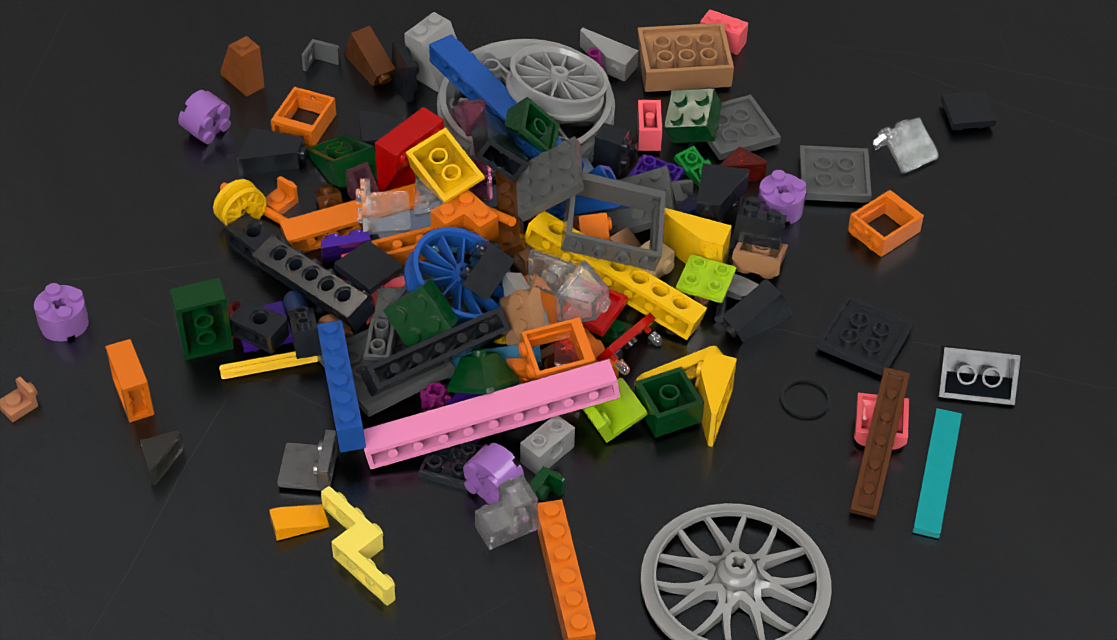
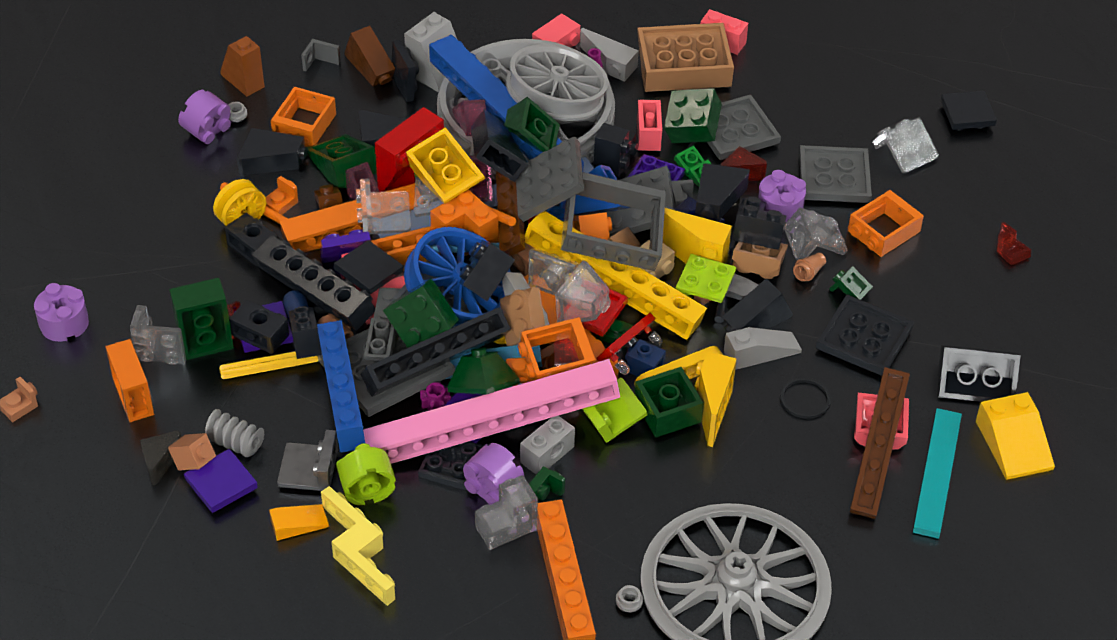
none -> clear bracket [130,305,186,365]
none -> nougat brick [168,433,216,470]
none -> dark purple tile [184,449,258,513]
none -> light grey piece [205,409,264,457]
none -> light grey plate [228,102,247,122]
none -> lime brick [336,443,396,505]
none -> coral brick [532,14,581,47]
none -> light grey plate [616,585,643,612]
none -> dark blue brick [625,339,666,377]
none -> light grey slope [724,327,802,370]
none -> clear bracket [784,208,848,260]
none -> nougat cone [793,252,826,281]
none -> bracket [829,266,873,300]
none -> yellow slope [976,392,1055,480]
none -> clear red slope [997,222,1031,265]

